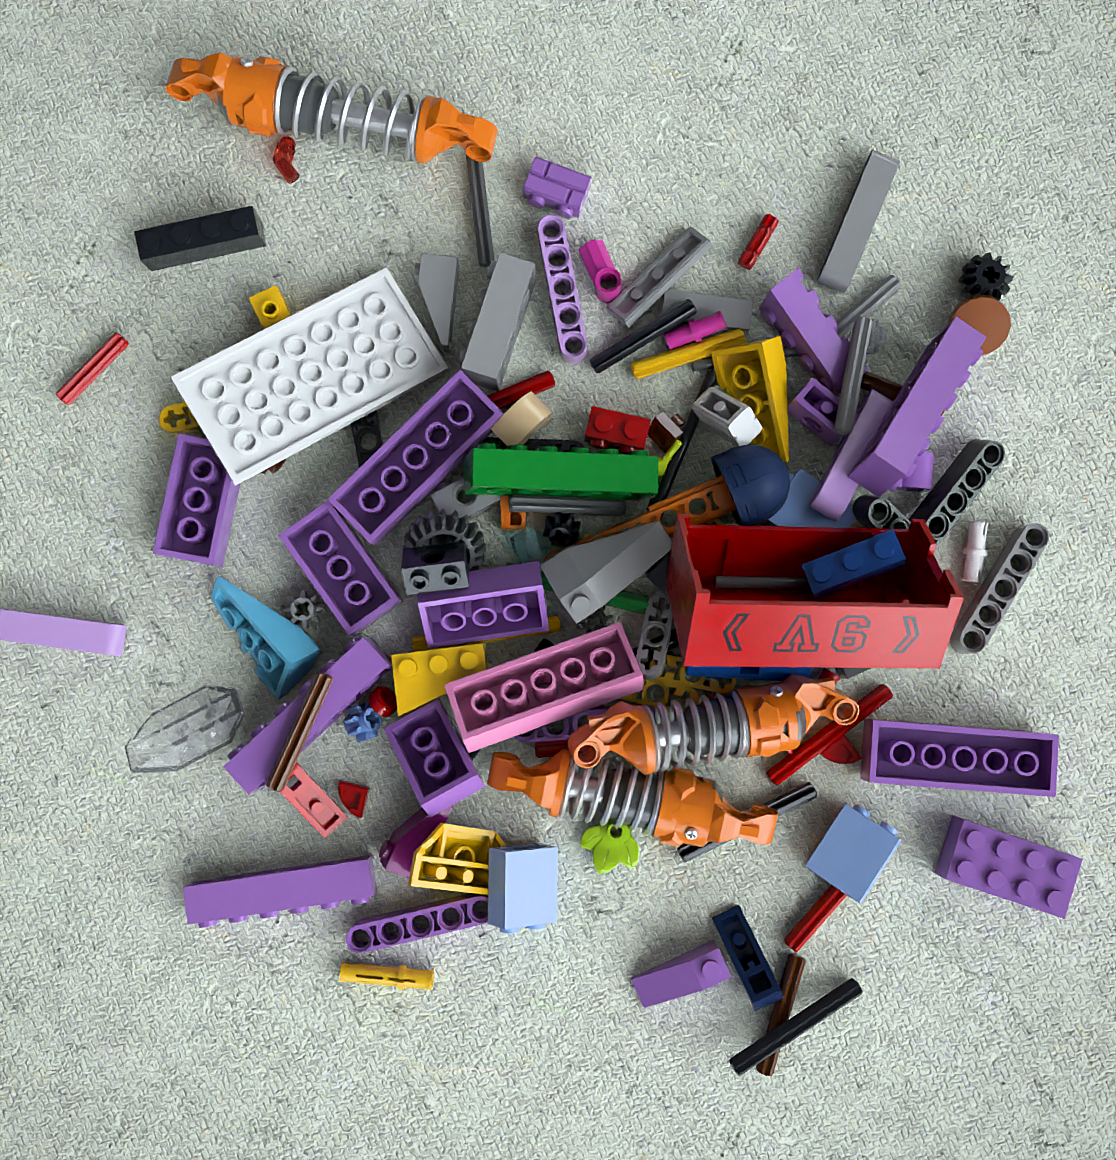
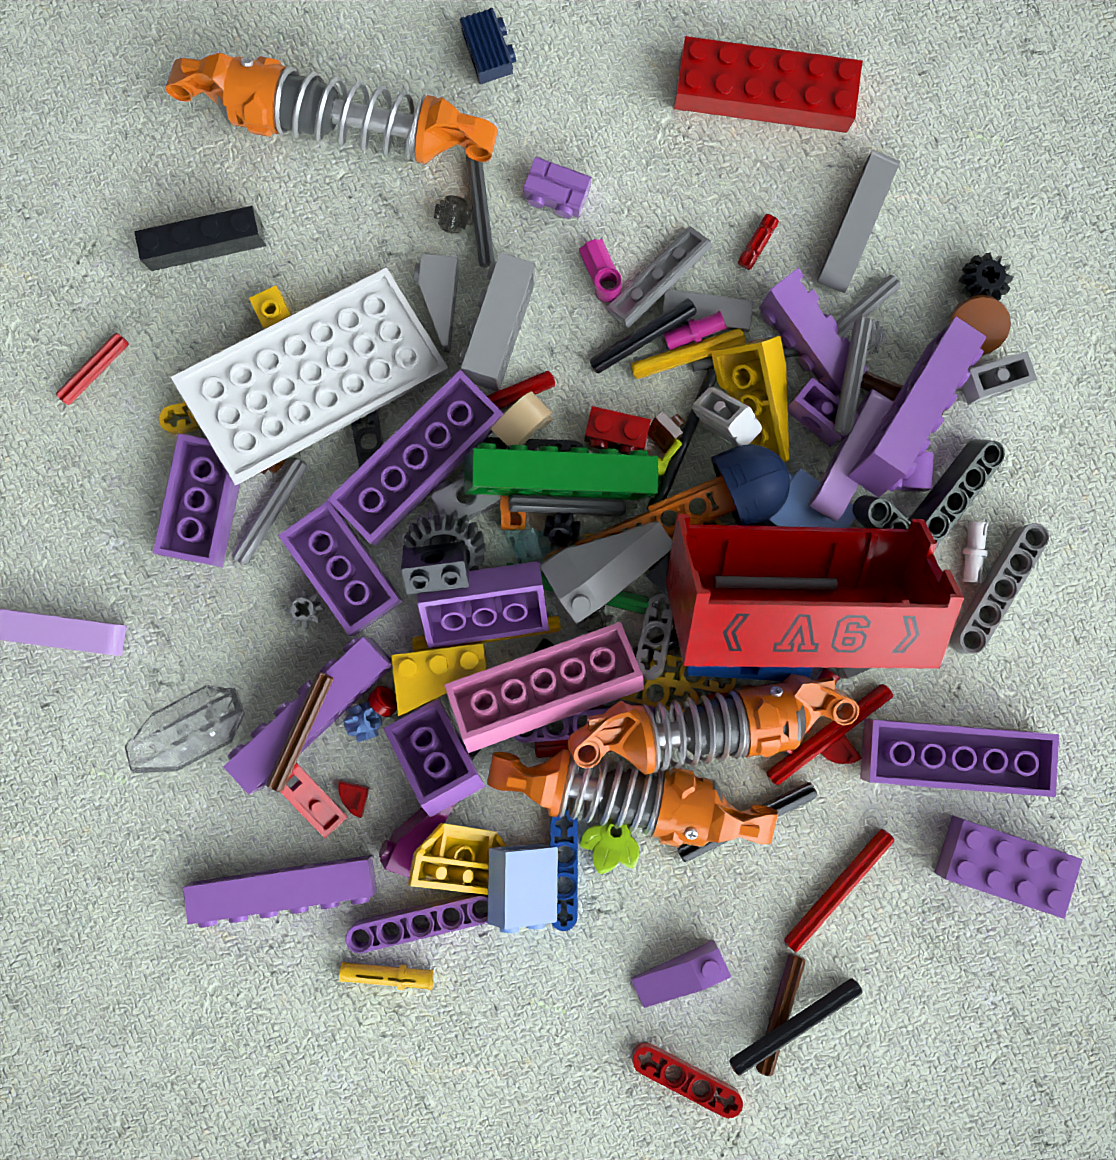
medium azure wedge [211,577,320,700] -> none
clear red arm [273,136,300,184] -> none
lavender beam [538,215,587,364] -> none
dark blue slope [712,905,783,1011] -> none
blue brick [802,529,906,599] -> none
light blue brick [805,804,901,904] -> none
none -> light grey axle [232,458,307,565]
none -> clear smoke gear [434,195,472,233]
none -> dark blue brick [460,8,516,84]
none -> blue beam [550,809,578,931]
none -> red beam [632,1042,743,1119]
none -> red brick [674,36,863,133]
none -> light grey brick [962,351,1037,405]

